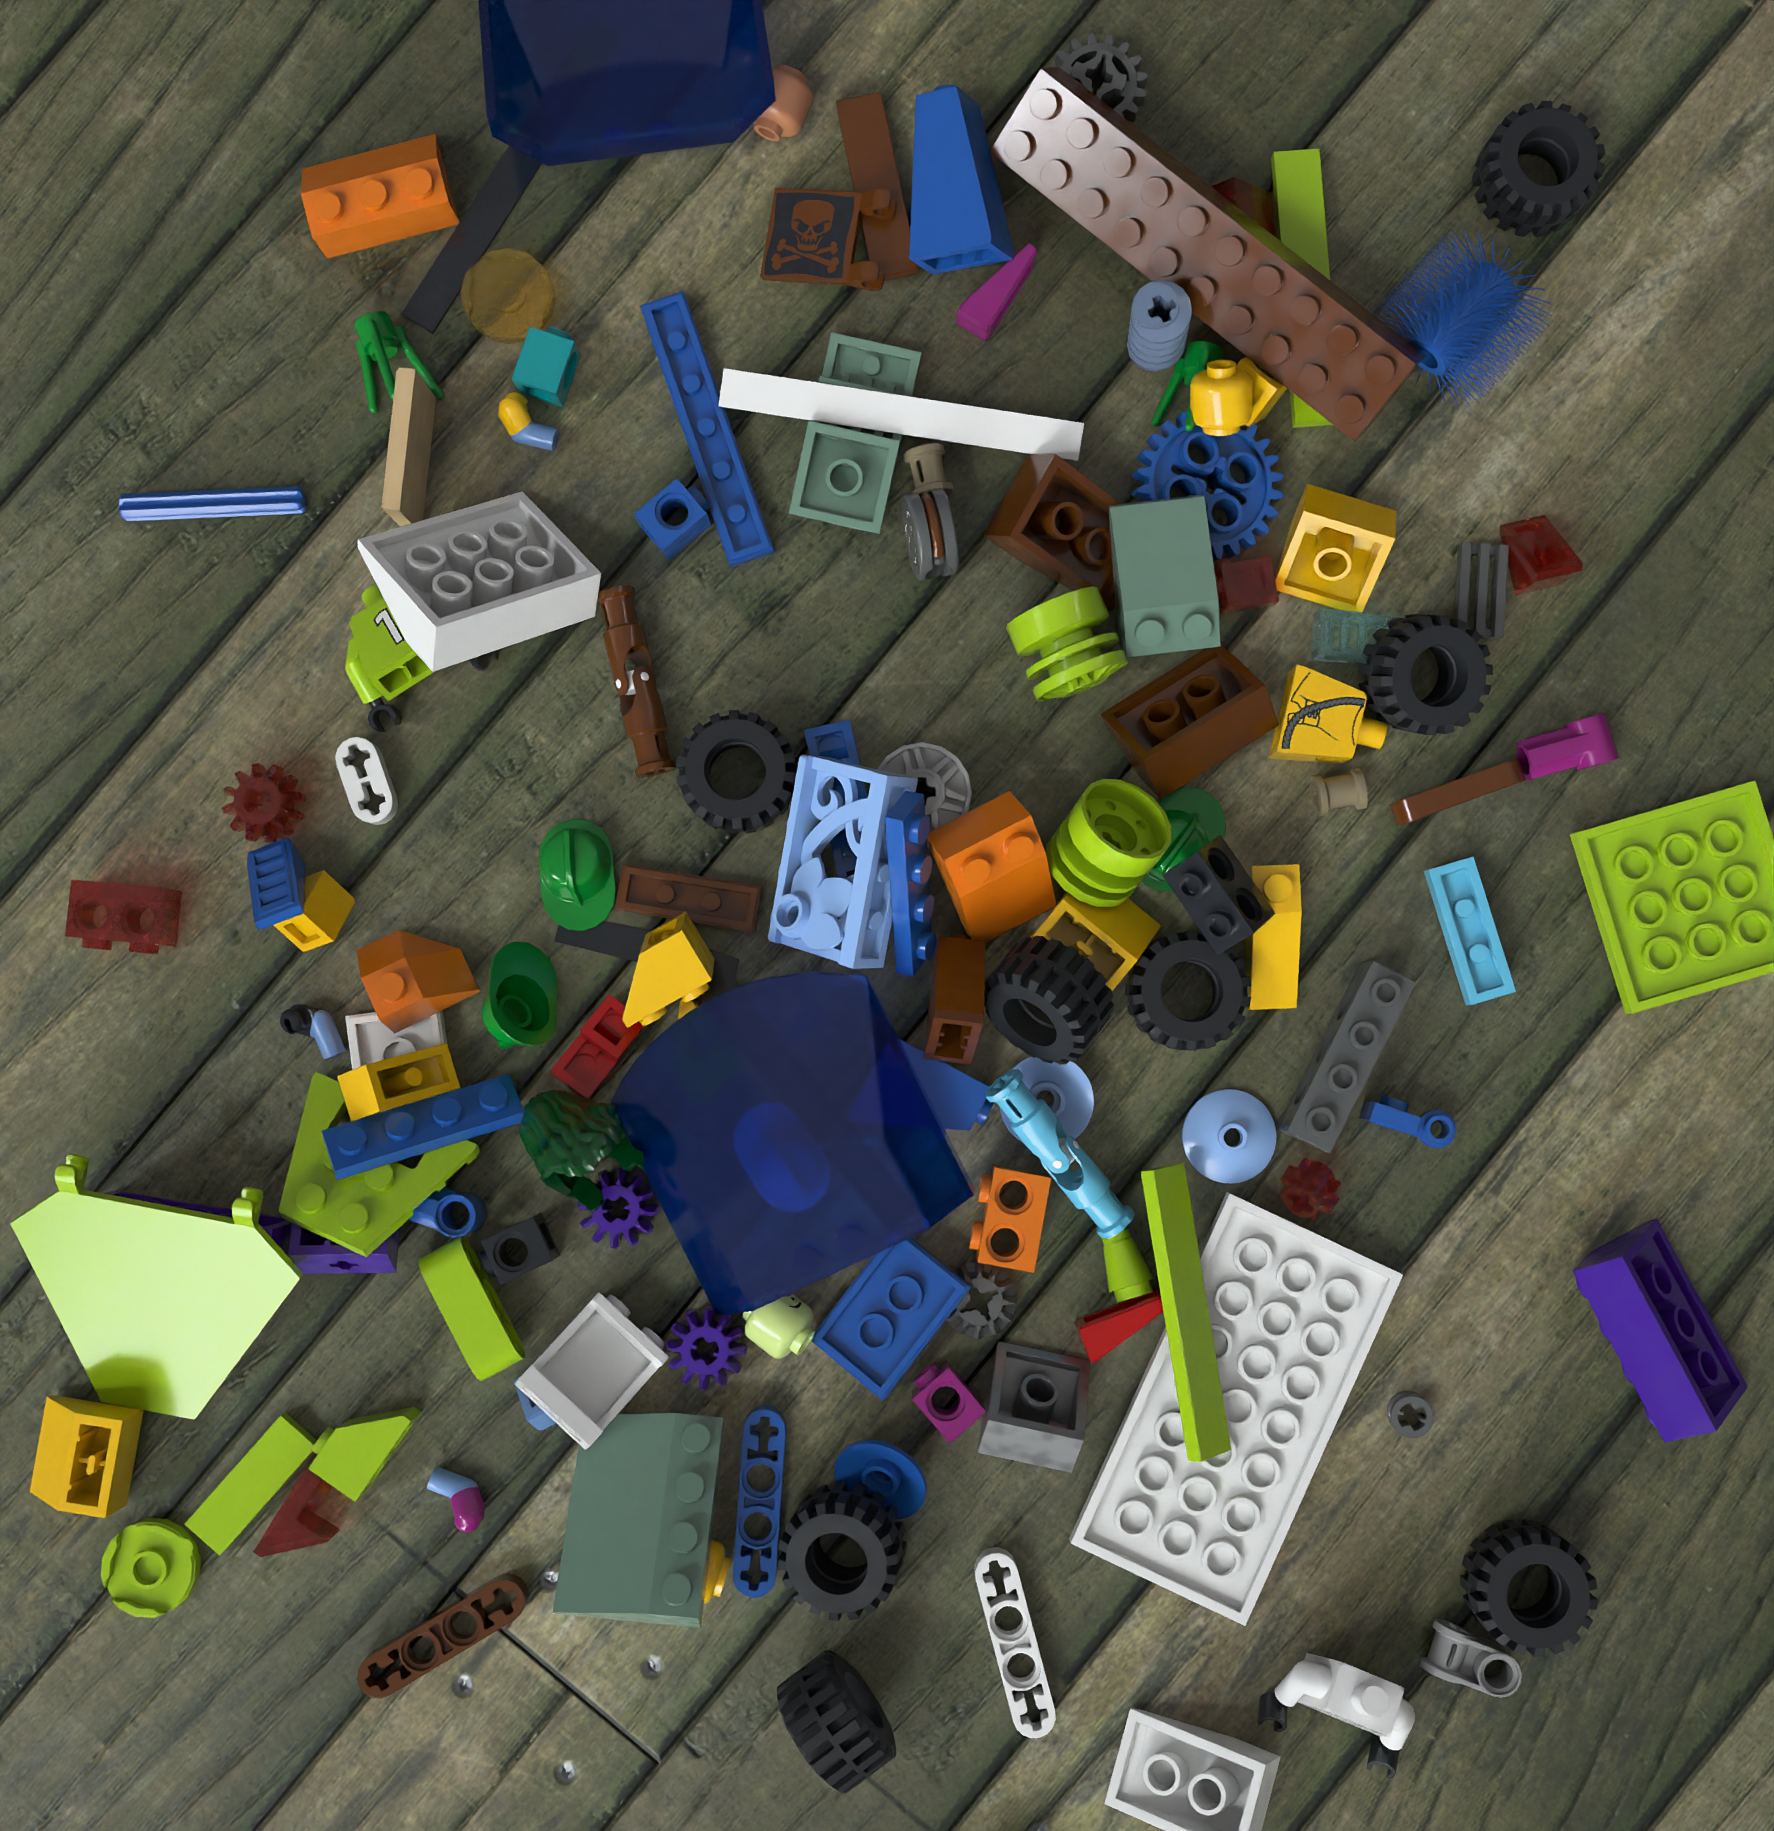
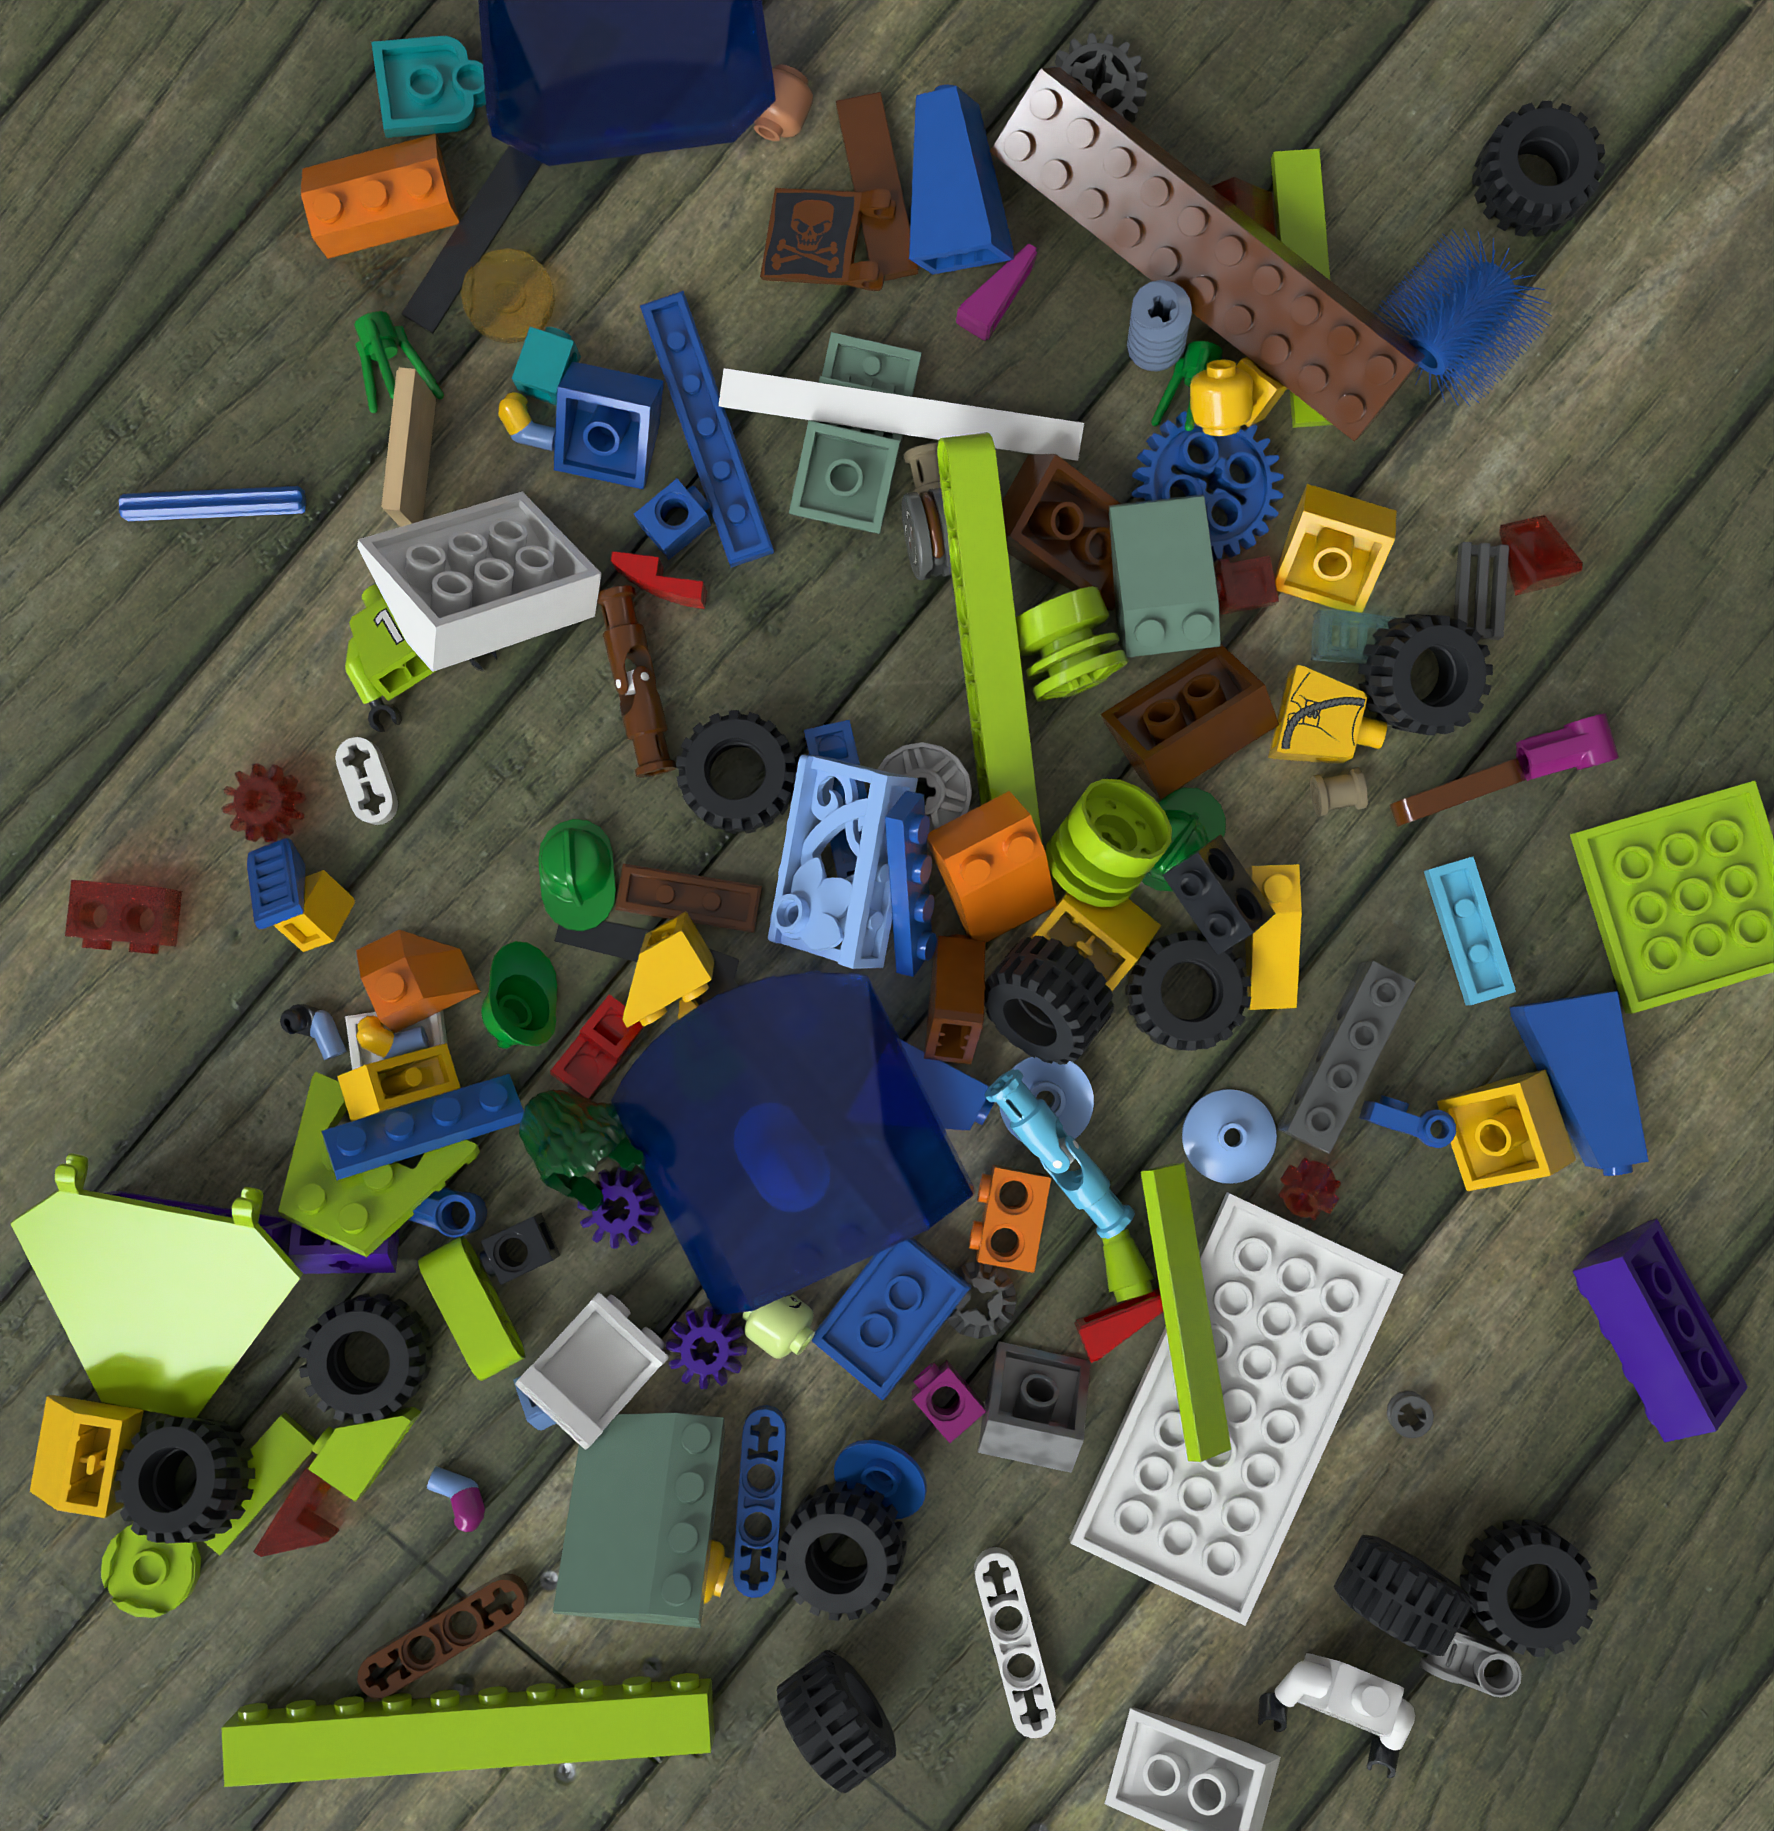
none -> black tyre [115,1417,255,1544]
none -> lime brick [221,1673,715,1787]
none -> black tyre [299,1293,433,1423]
none -> arm [356,1016,429,1059]
none -> teal plate [371,36,495,138]
none -> blue slope [554,361,664,489]
none -> red slope [611,551,707,609]
none -> lime beam [937,432,1042,842]
none -> black tyre [1333,1535,1472,1656]
none -> yellow slope [1437,1069,1576,1191]
none -> blue slope [1509,991,1649,1176]

